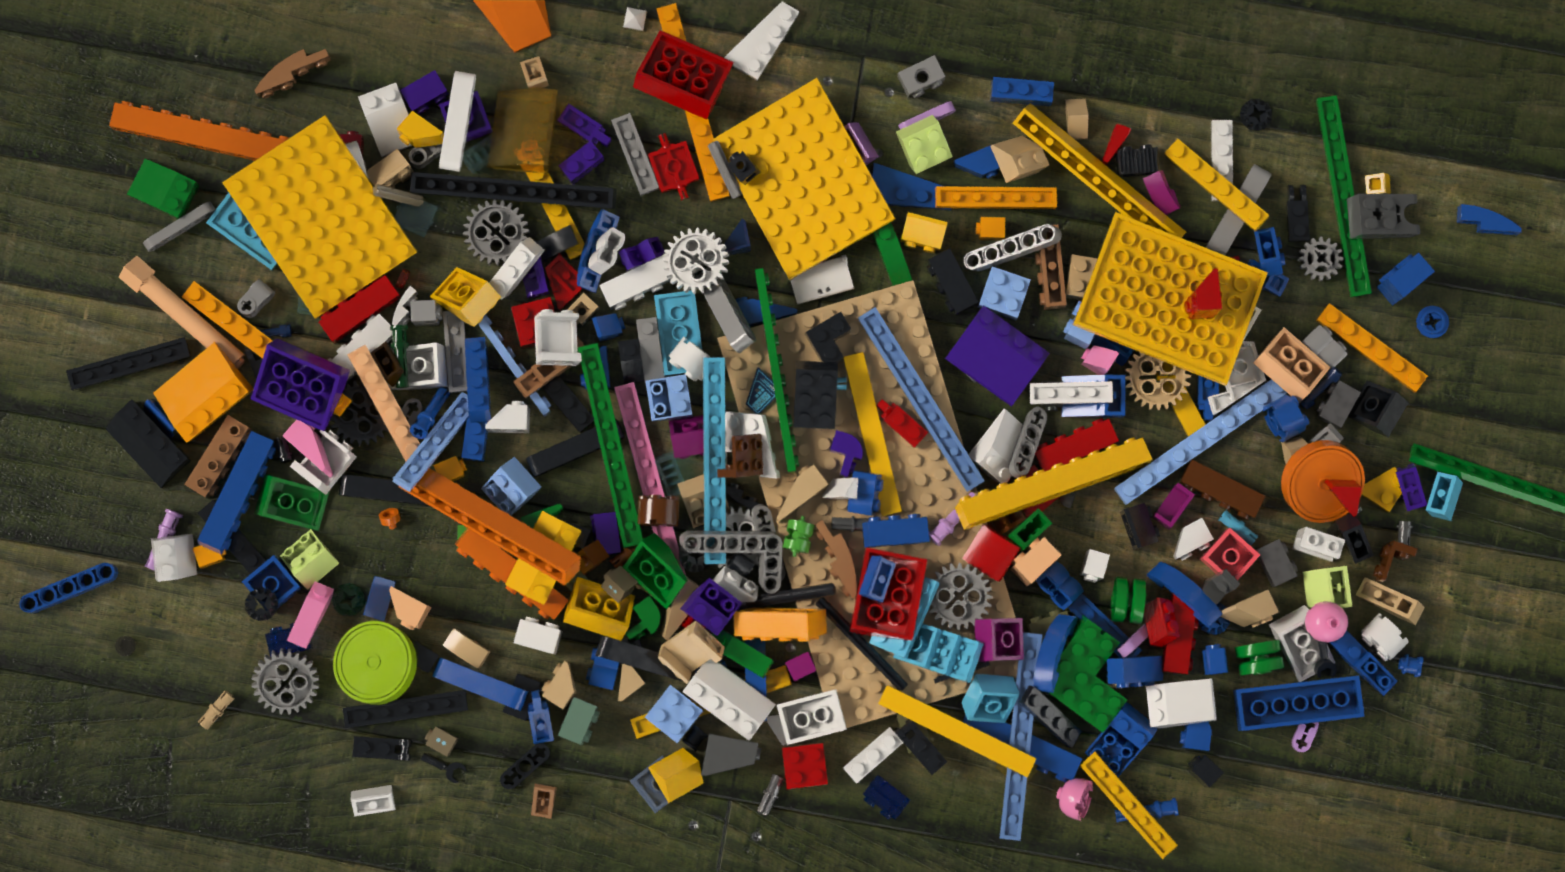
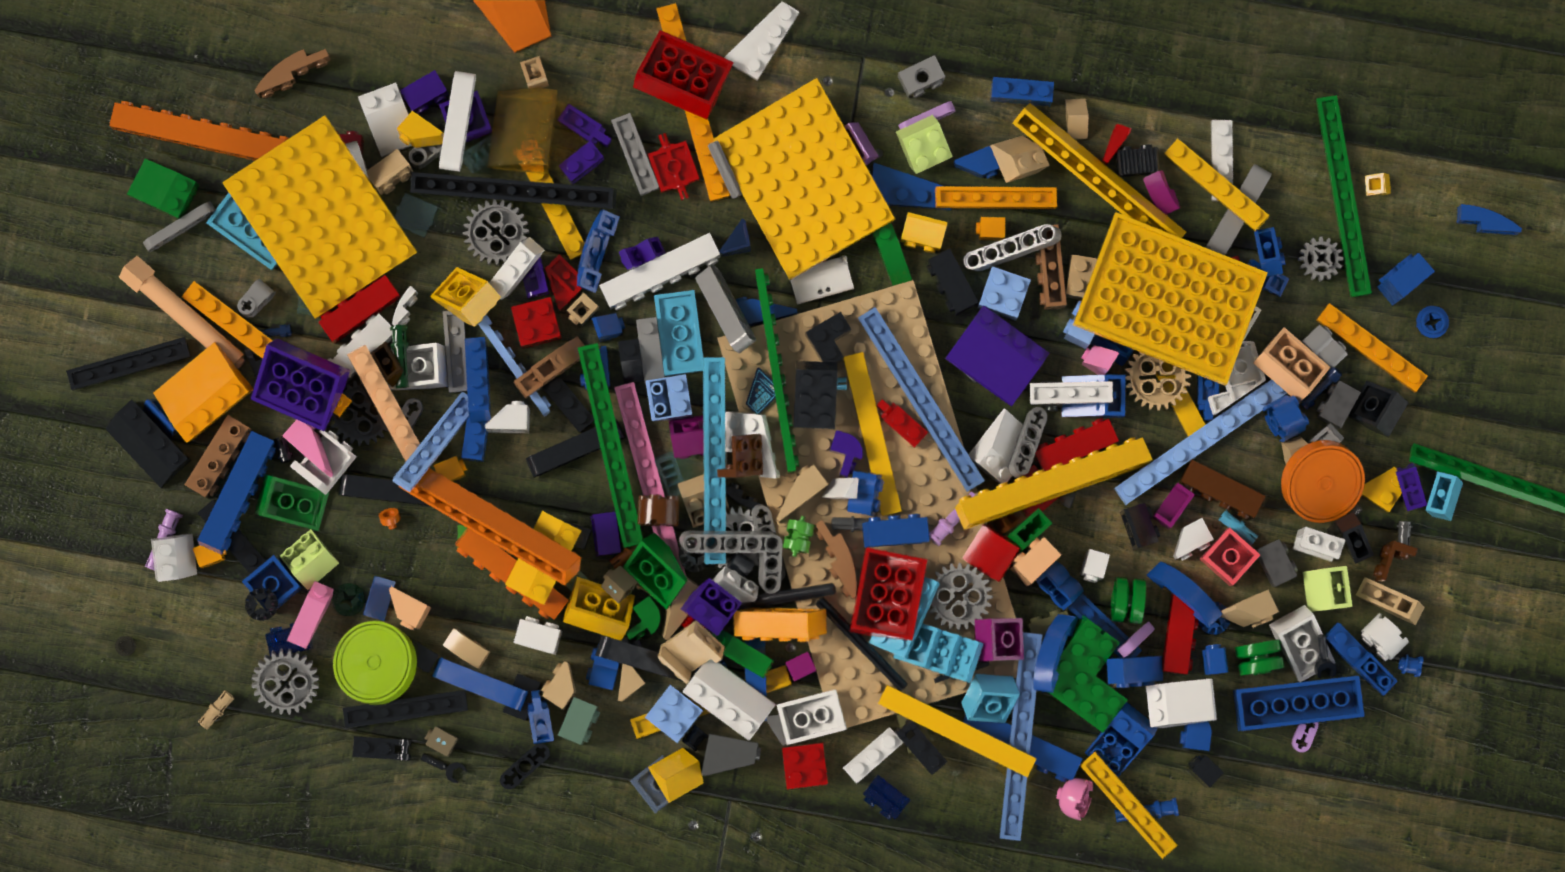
blue beam [19,562,118,613] -> none
white slope [351,785,395,817] -> none
dark tan axle [372,184,424,207] -> none
clear red tile [395,268,411,289] -> none
light grey brick [410,300,443,327] -> none
blue pin [410,387,450,439] -> none
light blue slope [481,457,541,516] -> none
green slope [520,504,564,529] -> none
medium nougat slope [531,783,557,819] -> none
white panel [534,309,582,366] -> none
black slope [536,225,579,262] -> none
reddish brown slope [577,540,610,576] -> none
white brick [588,227,625,275] -> none
white slope [623,7,647,31] -> none
white gear [663,228,729,294] -> none
white brick [669,336,710,381] -> none
black brick [727,151,760,185] -> none
flat silver axle [757,774,785,816] -> none
blue slope [859,556,896,603] -> none
black plate [1019,685,1082,748] -> none
red brick [1144,598,1180,647] -> none
red slope [1185,268,1222,319] -> none
dark grey slope [1202,569,1240,605] -> none
black gear [1240,99,1273,131] -> none
black hinge [1286,185,1310,242] -> none
bright pink cylinder [1305,601,1348,643] -> none
red slope [1324,479,1362,517] -> none
dark grey brick [1347,194,1421,239] -> none

